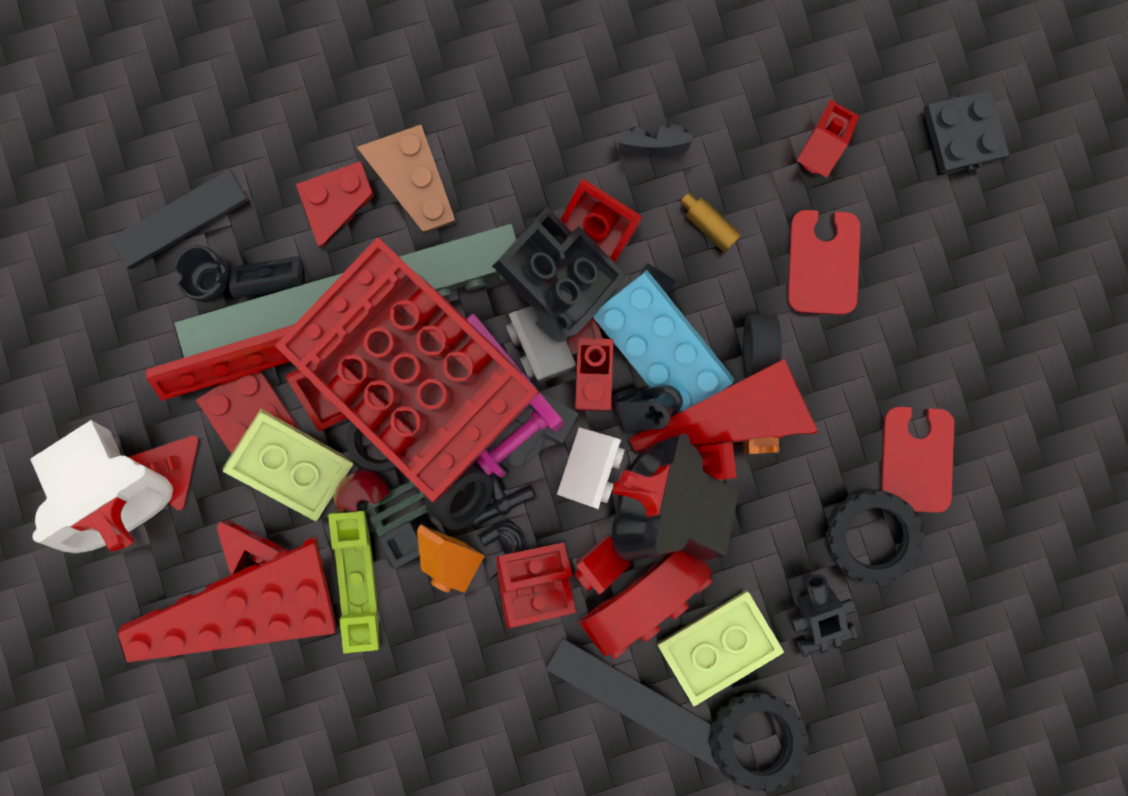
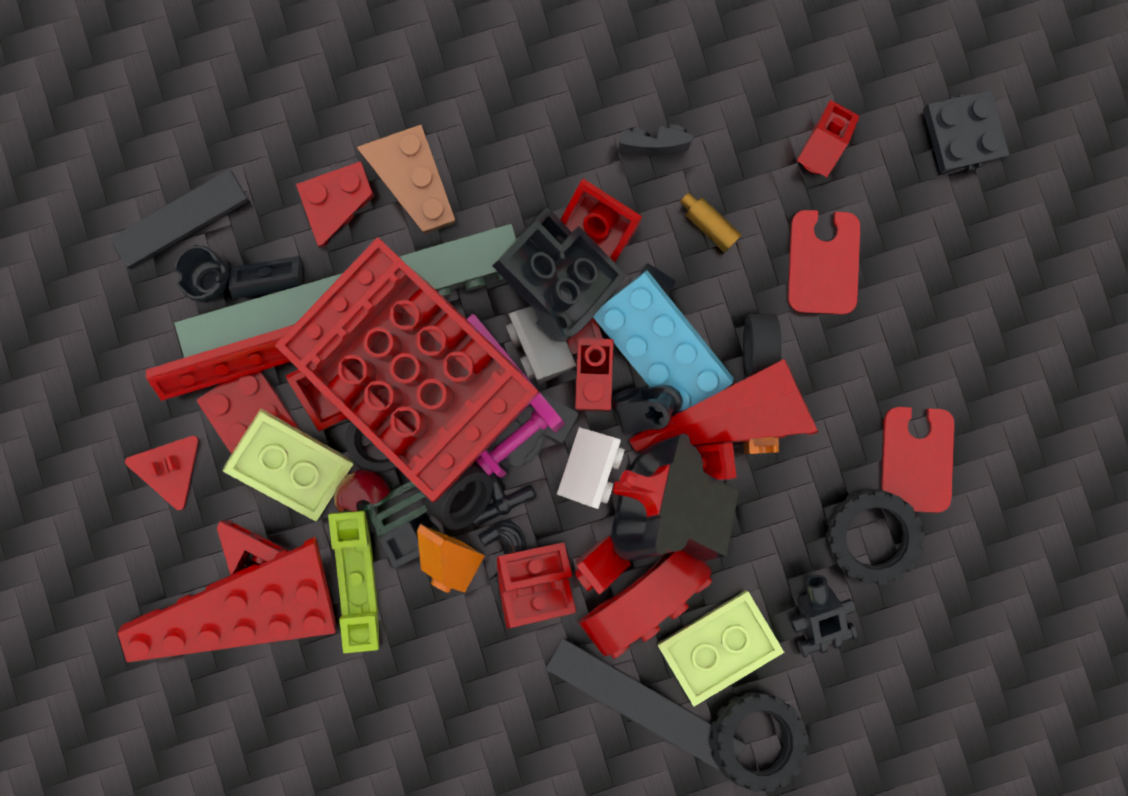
white piece [31,420,173,553] -> none

